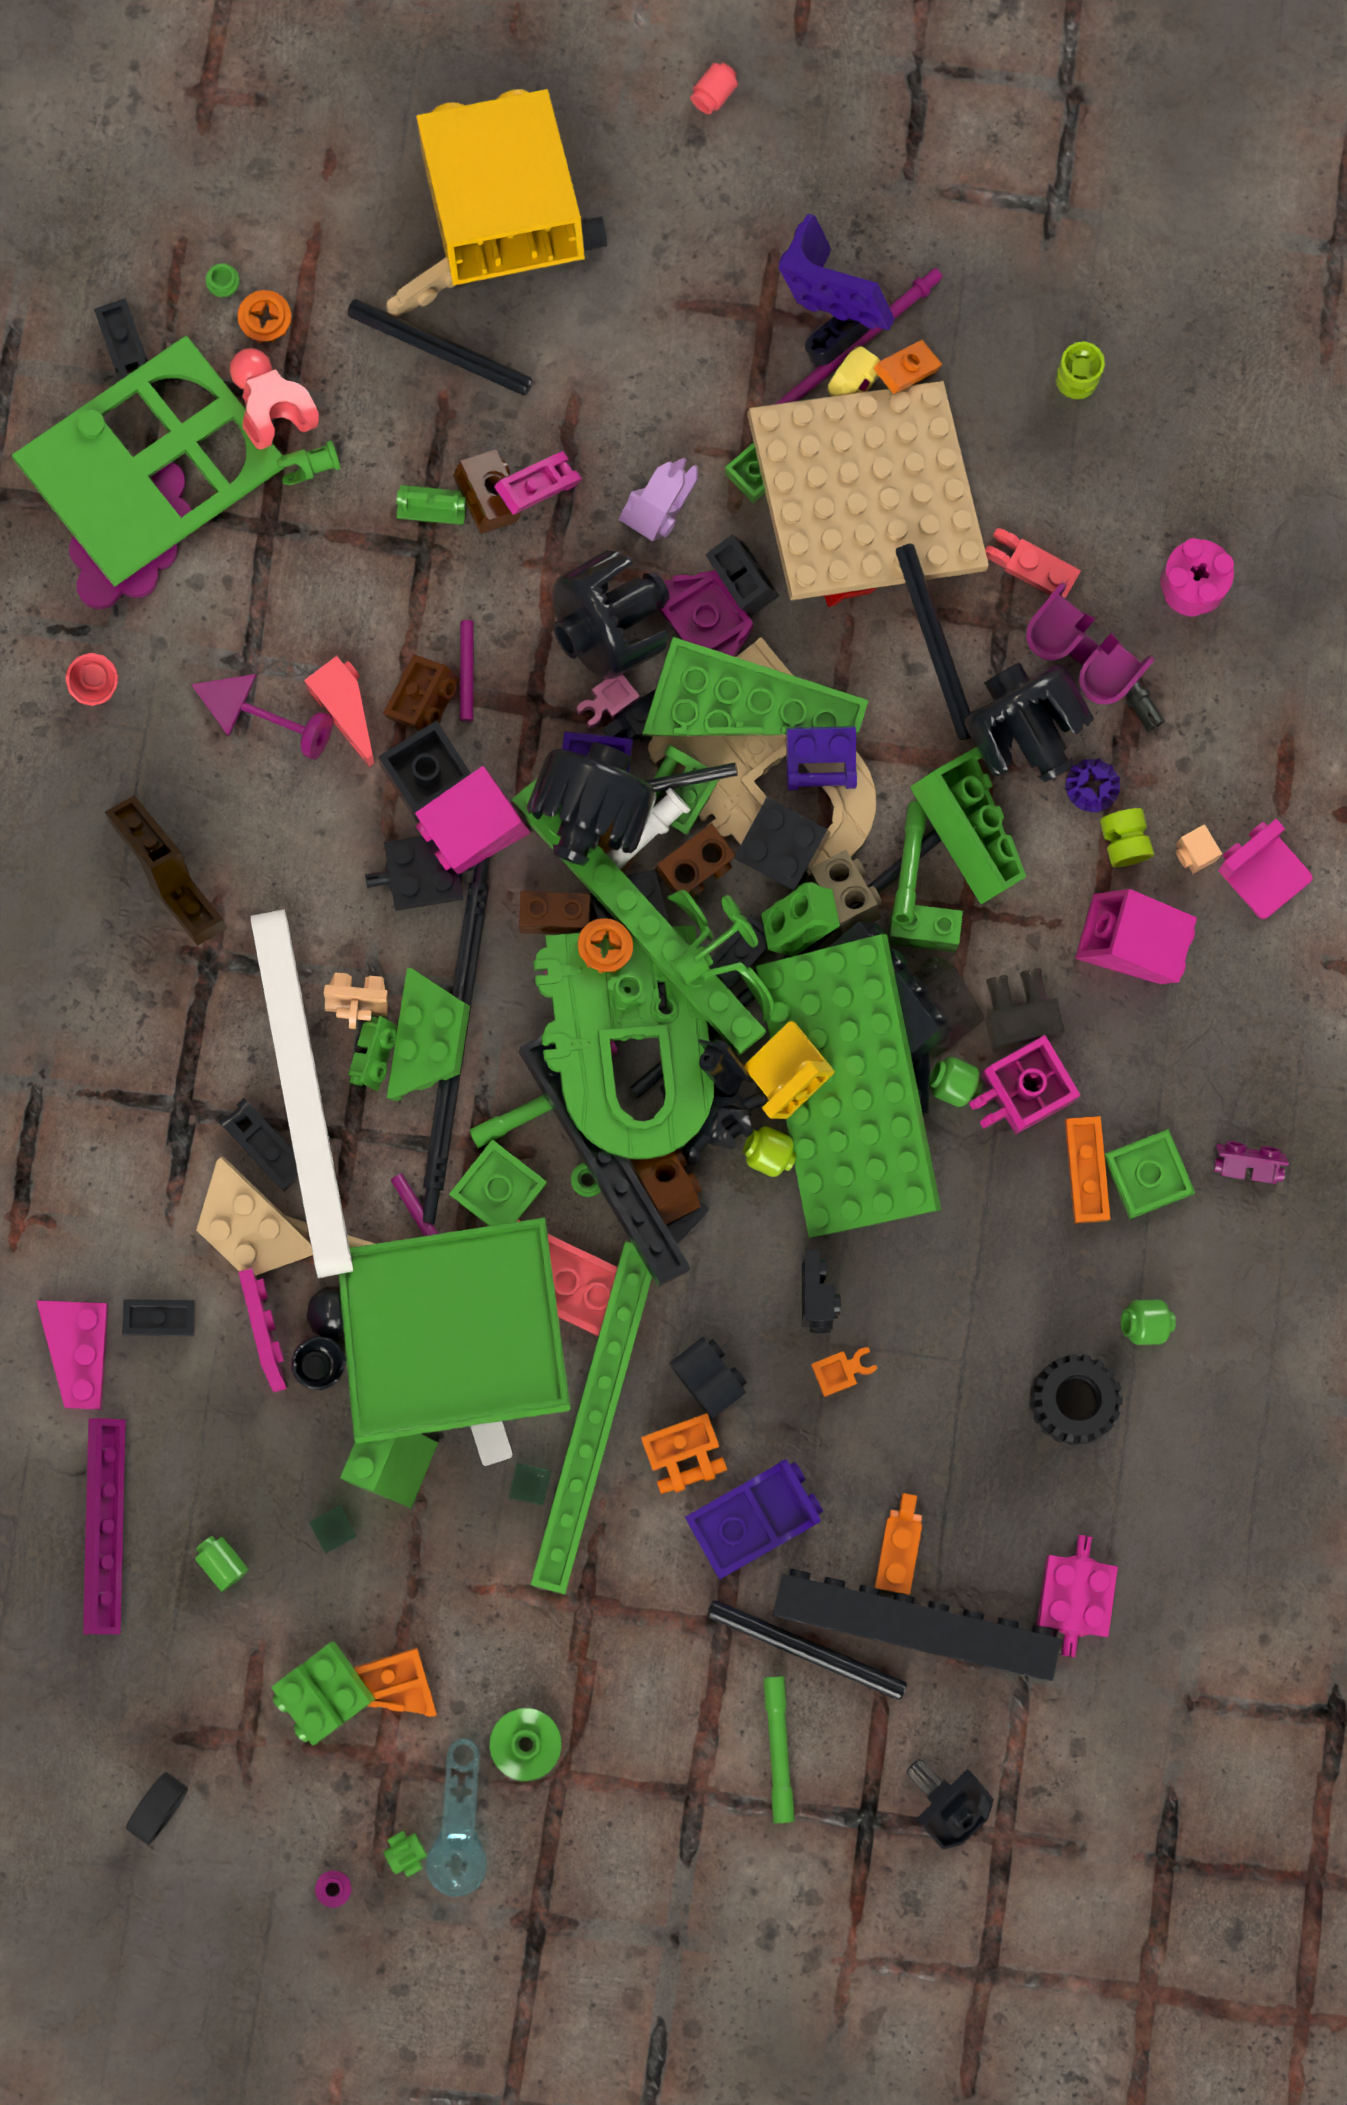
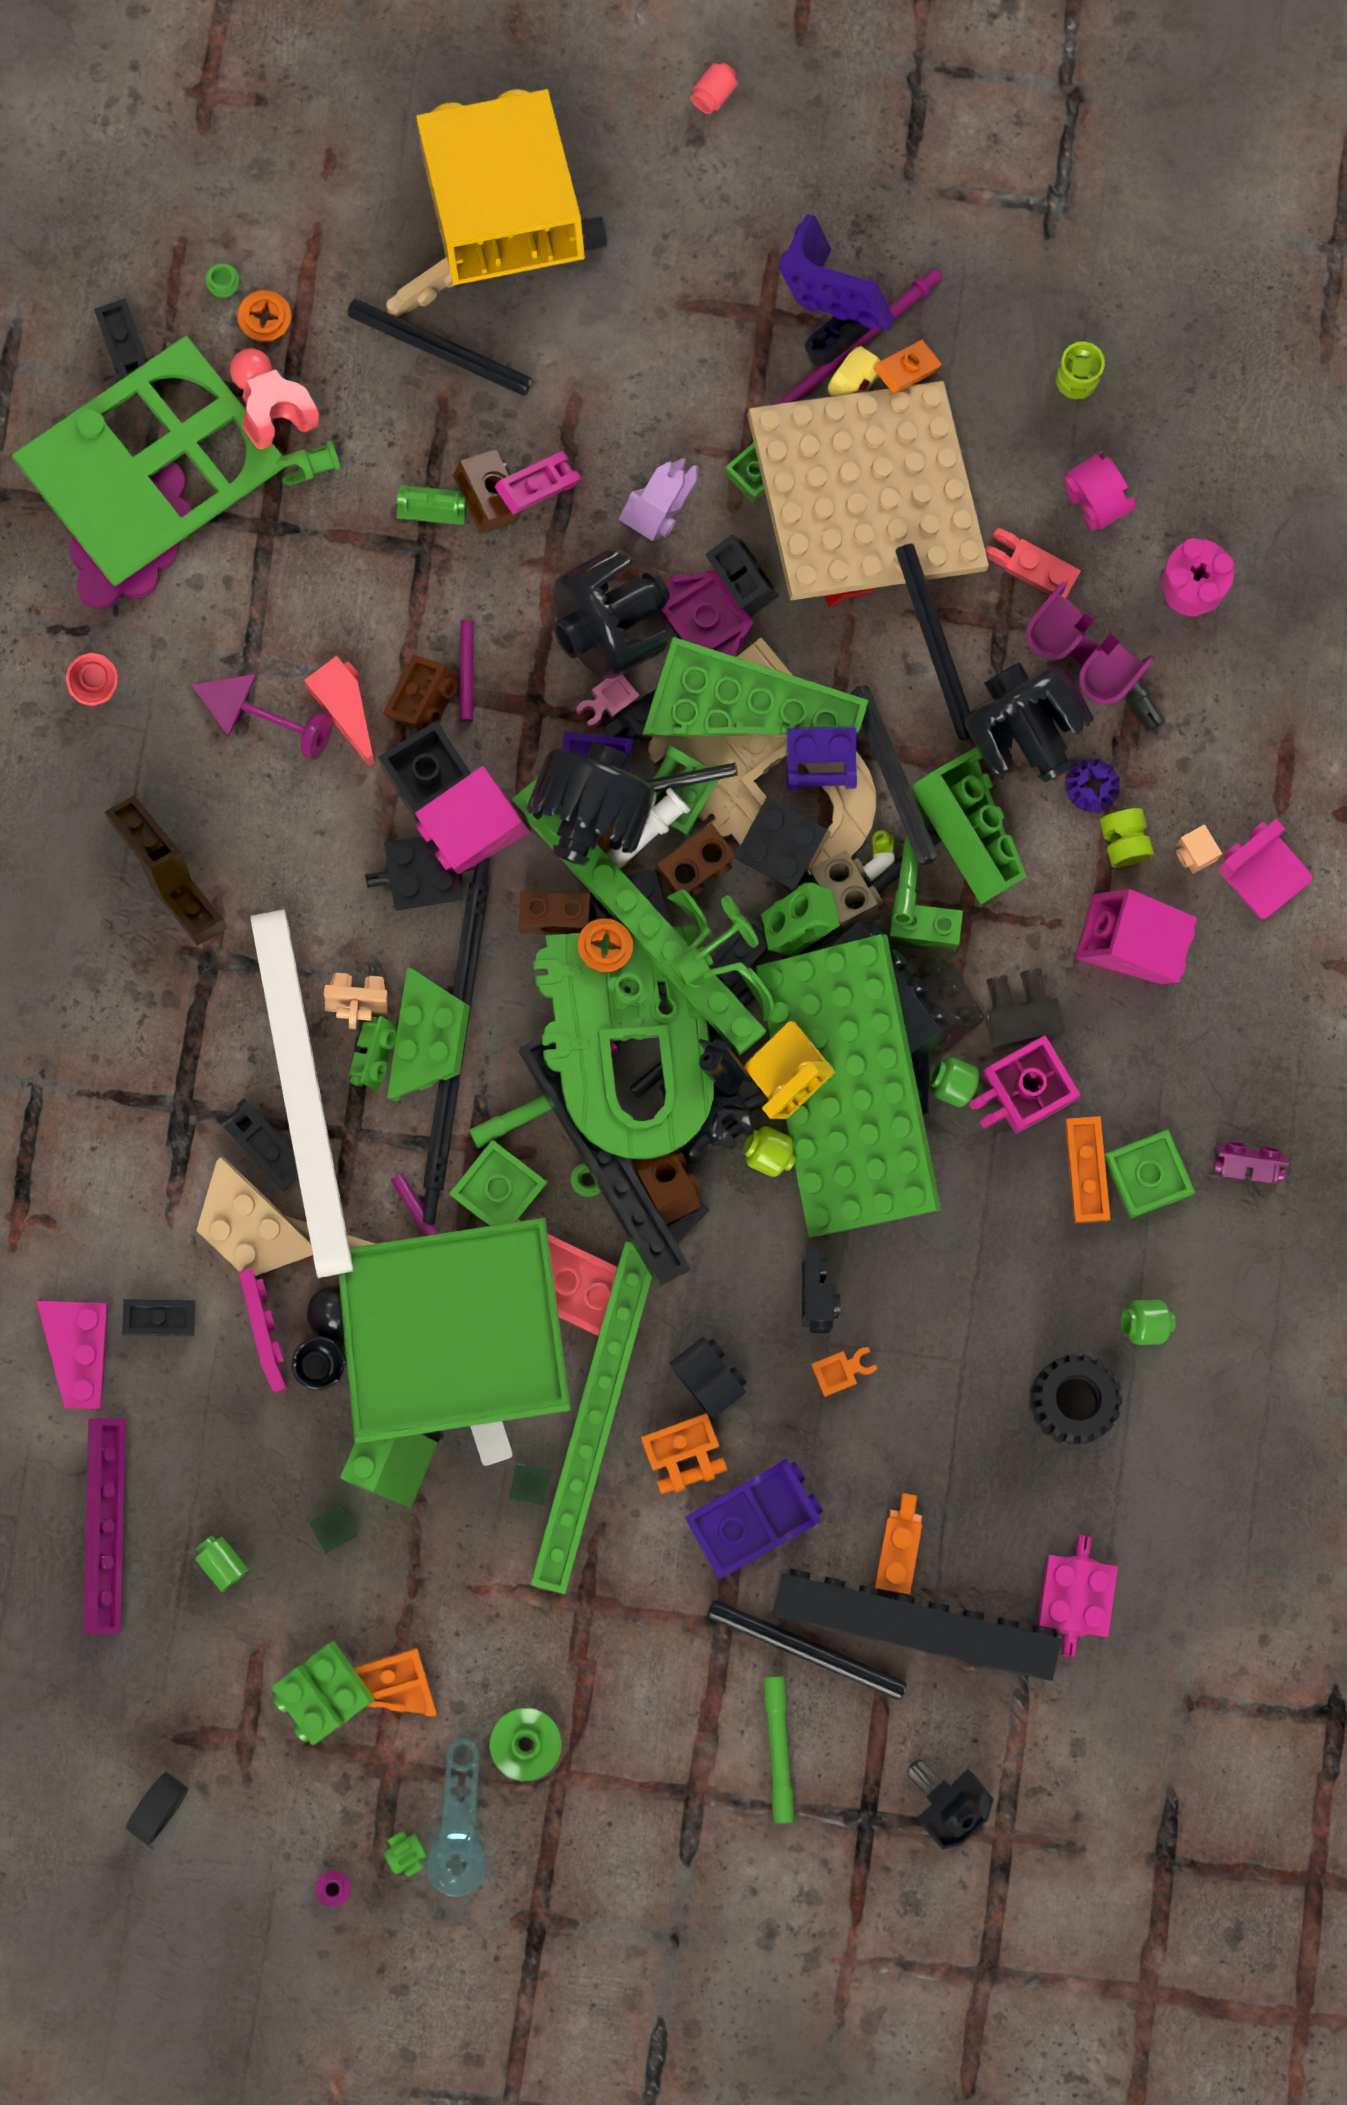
none -> black axle [851,685,938,865]
none -> arm [863,830,895,882]
none -> dark pink brick [1063,451,1136,532]

